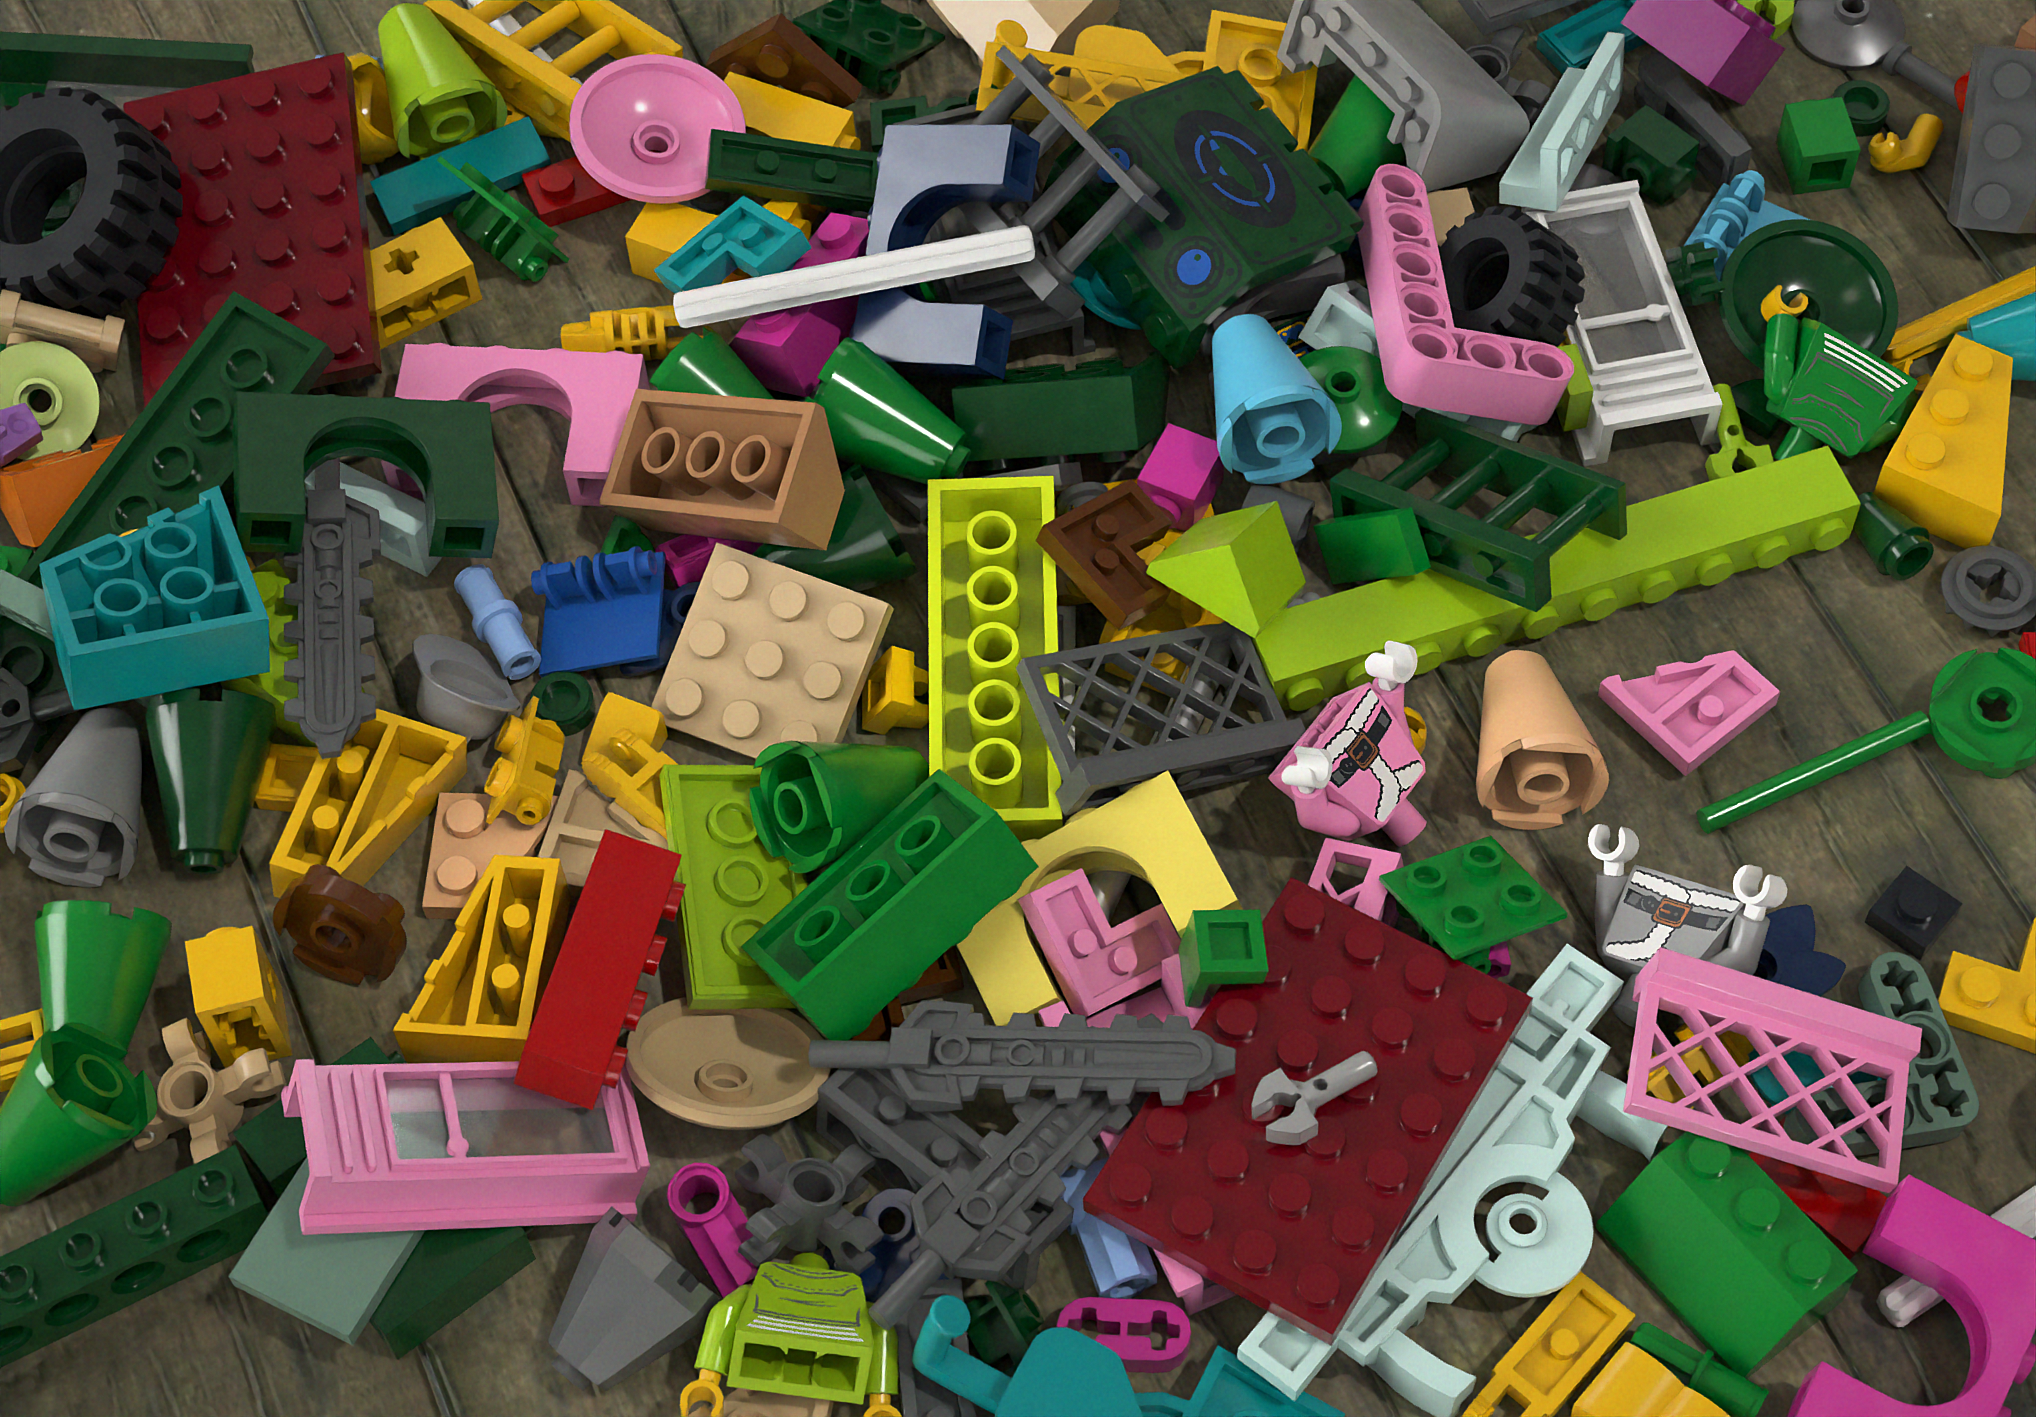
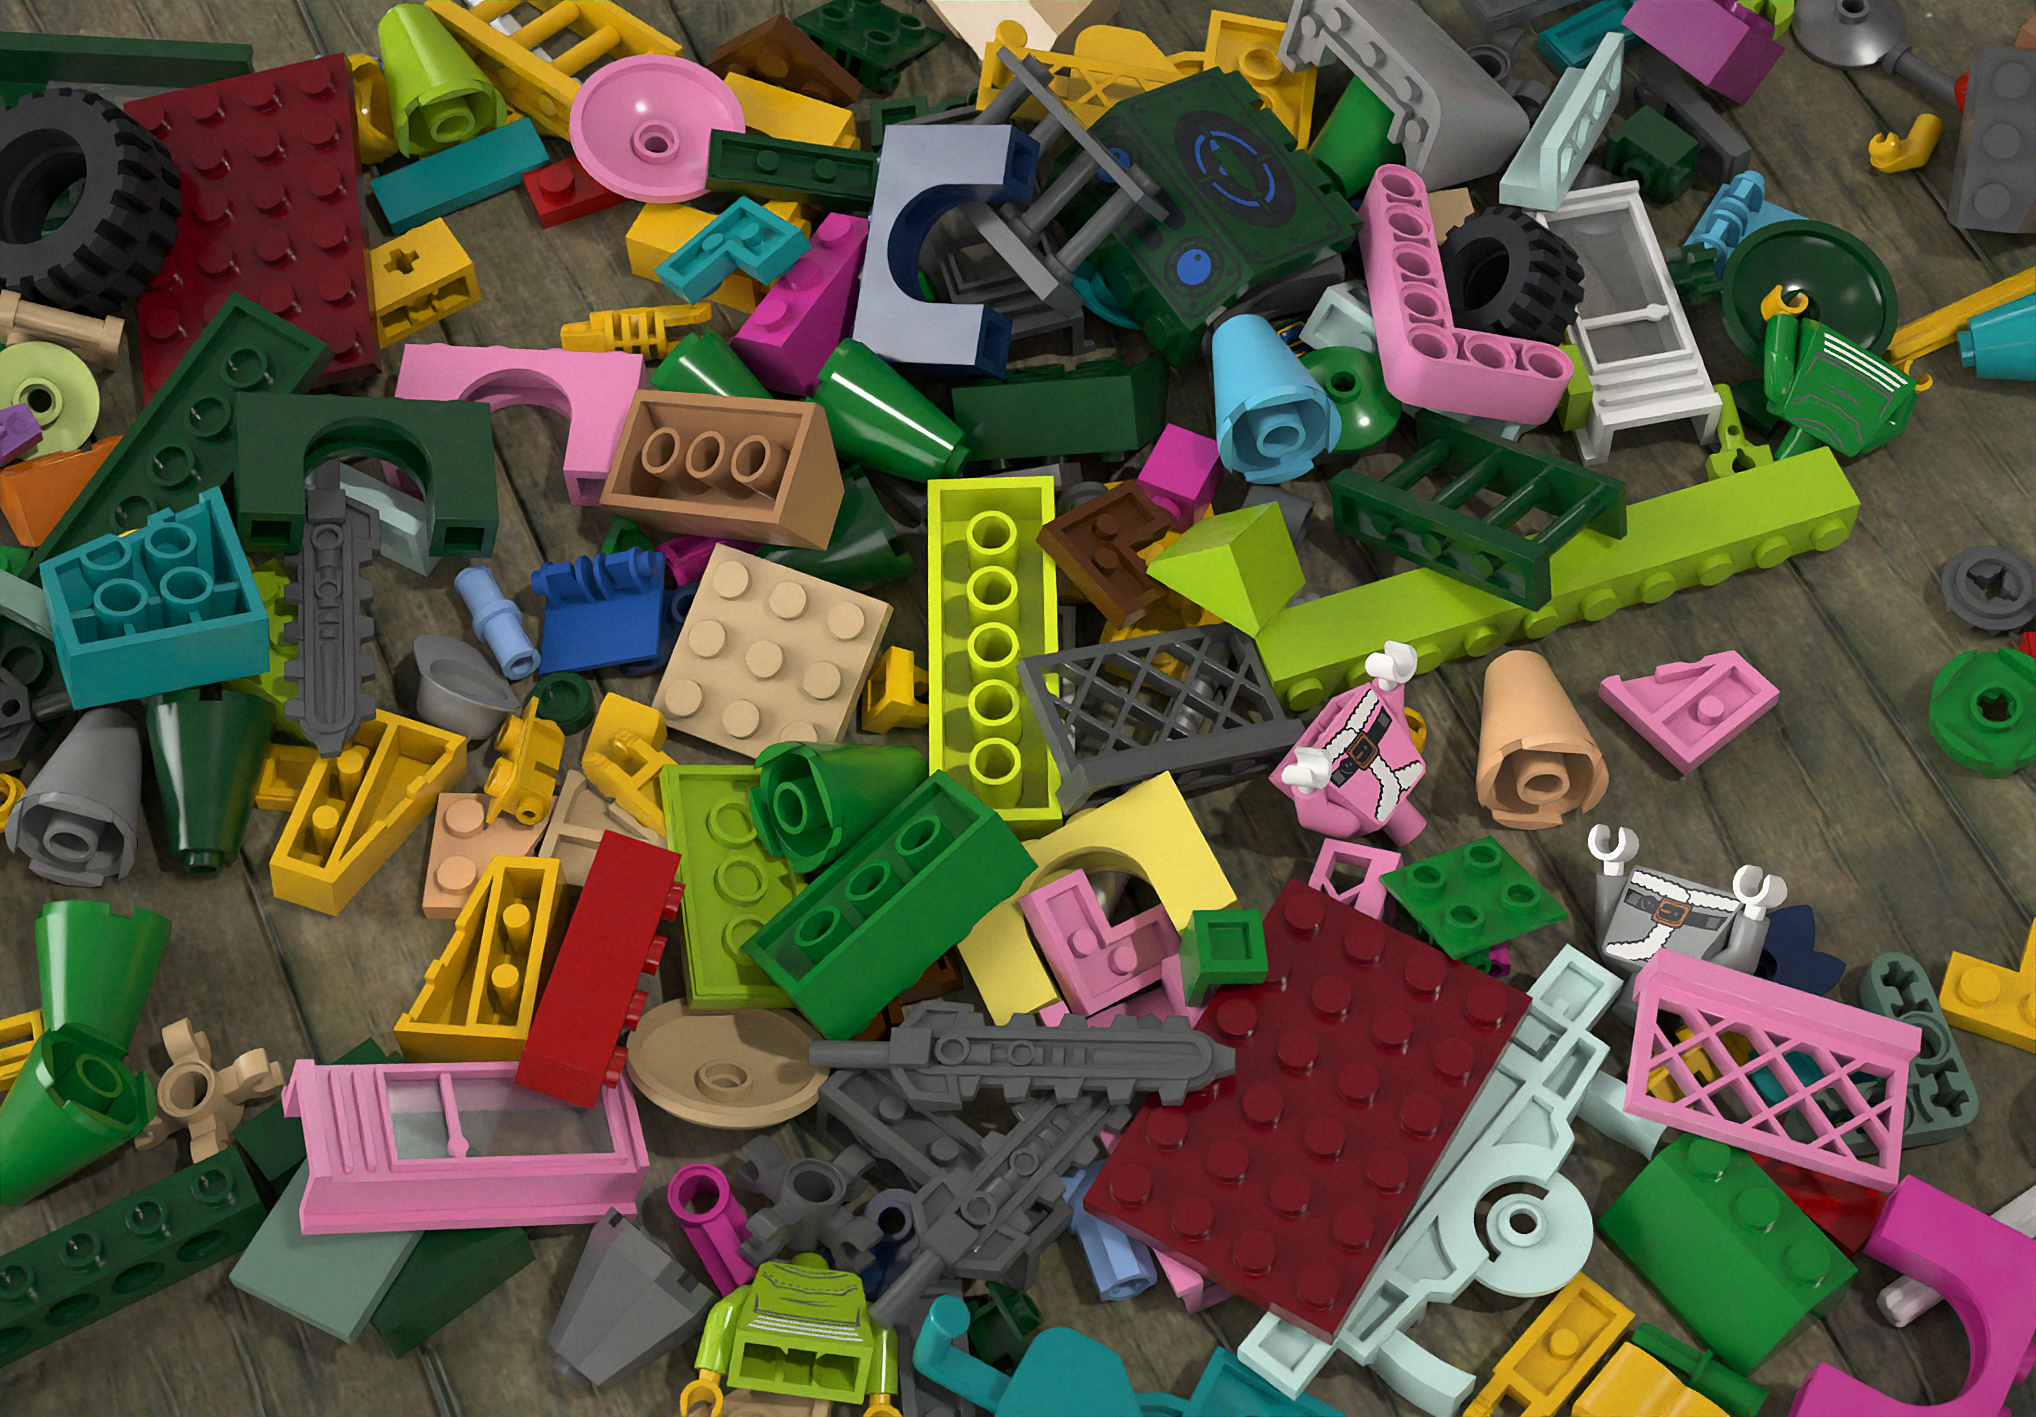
yellow brick [185,925,293,1068] -> none
reddish brown plate [273,864,407,984] -> none
green hinge [437,156,569,282] -> none
white axle [673,225,1035,328] -> none
dark pink beam [1056,1297,1191,1373] -> none
light grey bar [1252,1051,1378,1145] -> none
green tile [1313,507,1431,584] -> none
green bar [1696,710,1931,834] -> none
green brick [1776,97,1861,195] -> none
dark green tile [1832,80,1890,137] -> none
dark green cone [1853,492,1934,580] -> none
black plate [1865,866,1963,960] -> none
yellow wedge [1874,334,2013,549] -> none

